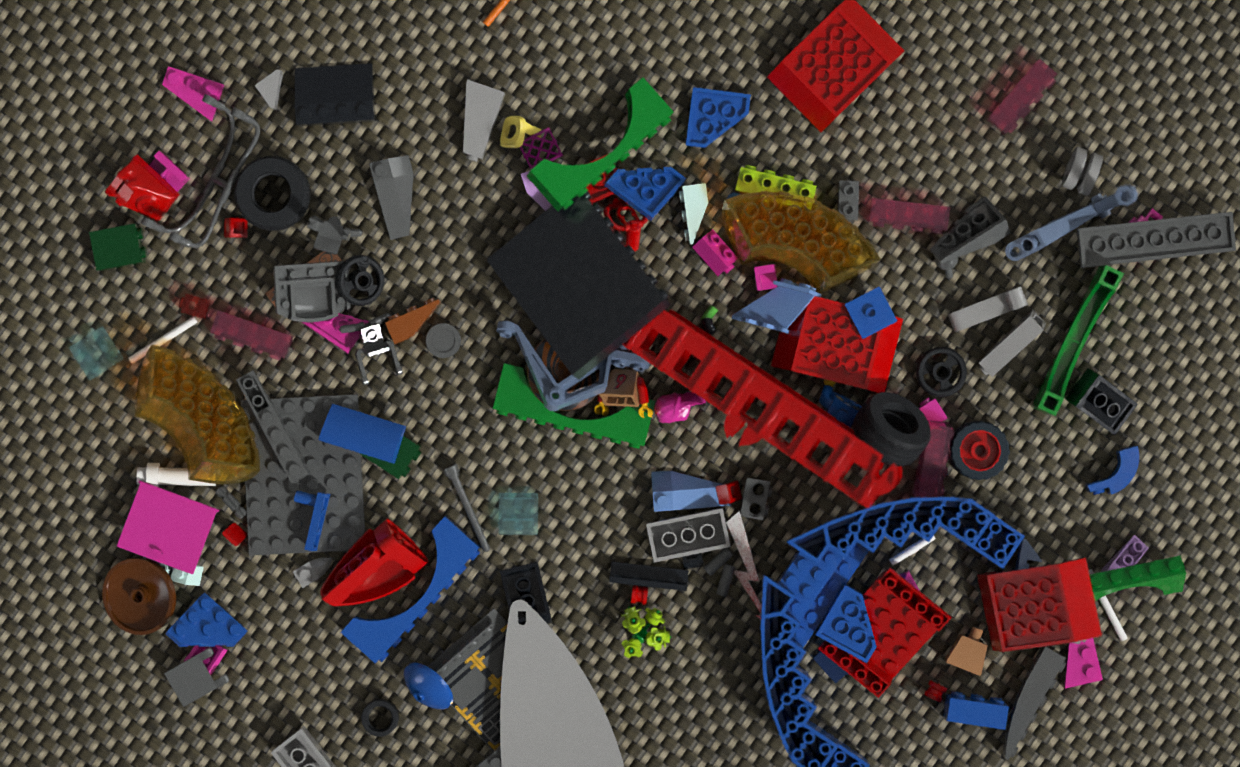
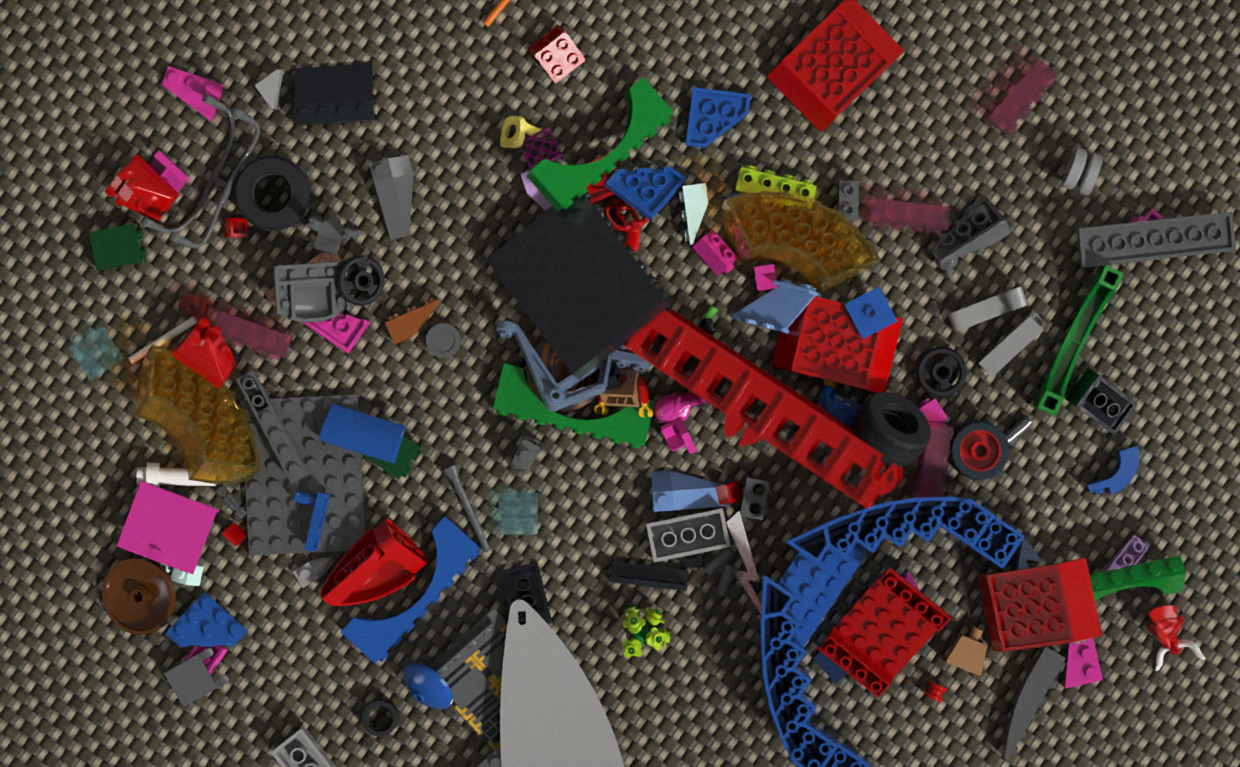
dark grey piece [339,313,403,385] -> none
light grey slope [463,80,505,162] -> none
red wheel [631,585,648,605] -> none
blue plate [815,584,877,663] -> none
white piece [889,536,936,566] -> none
blue brick [943,691,1009,730] -> none
sand blue piece [1005,184,1138,261] -> none
white bar [1088,569,1128,641] -> none
none -> red piece [171,317,237,389]
none -> dark grey torso [510,434,544,475]
none -> bracket [528,24,585,83]
none -> black slope [606,361,621,390]
none -> dark pink panel [660,417,697,454]
none -> dark grey axle [1005,416,1033,445]
none -> red helmet [1146,605,1206,671]

